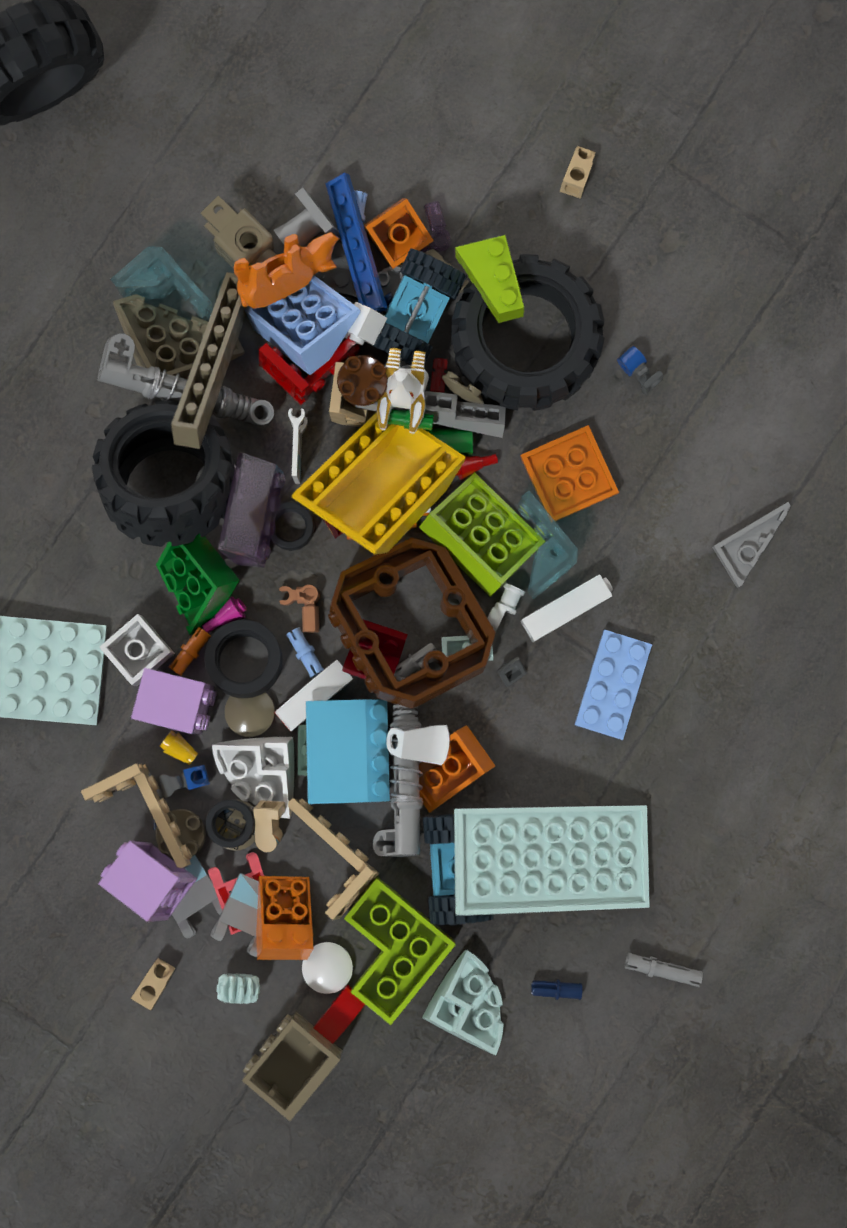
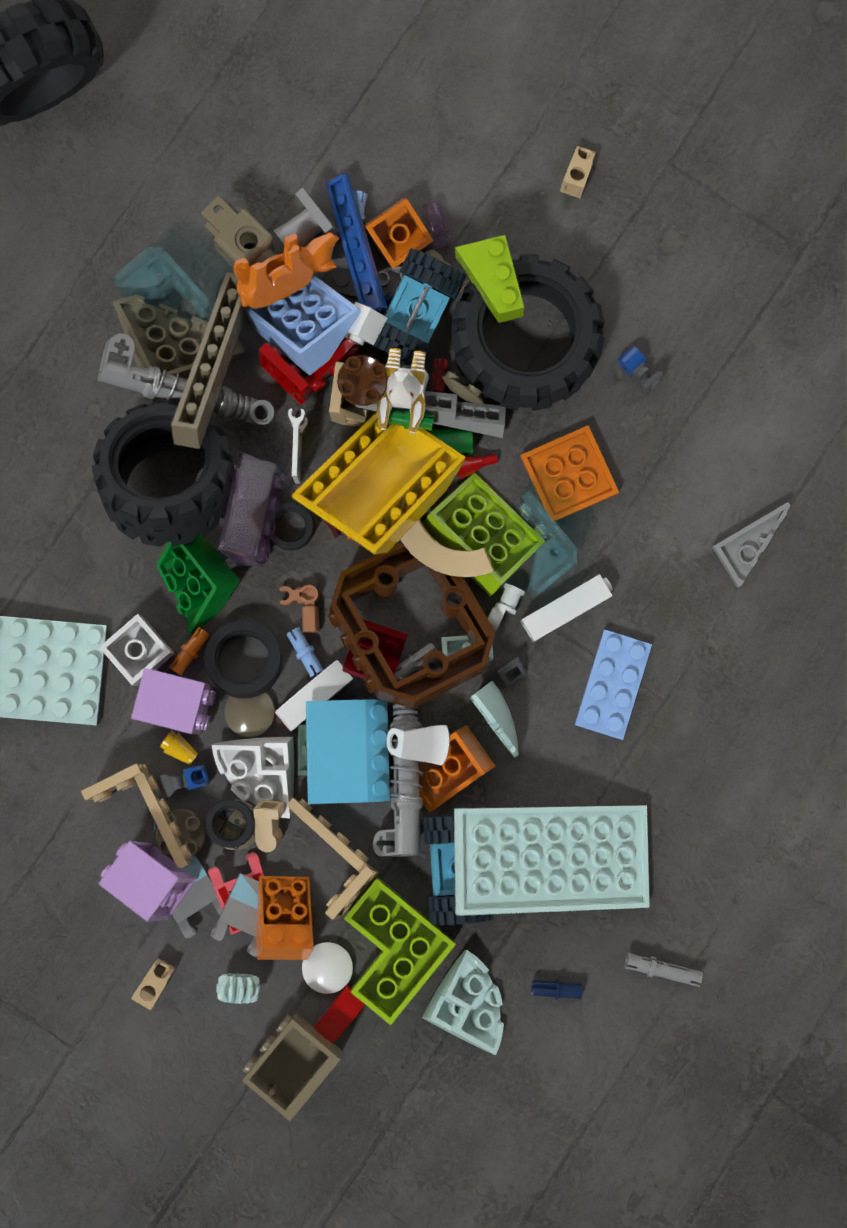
dark pink cone [202,597,247,633] -> none
none -> tan tile [401,519,495,577]
none -> light aqua brick [470,681,519,758]

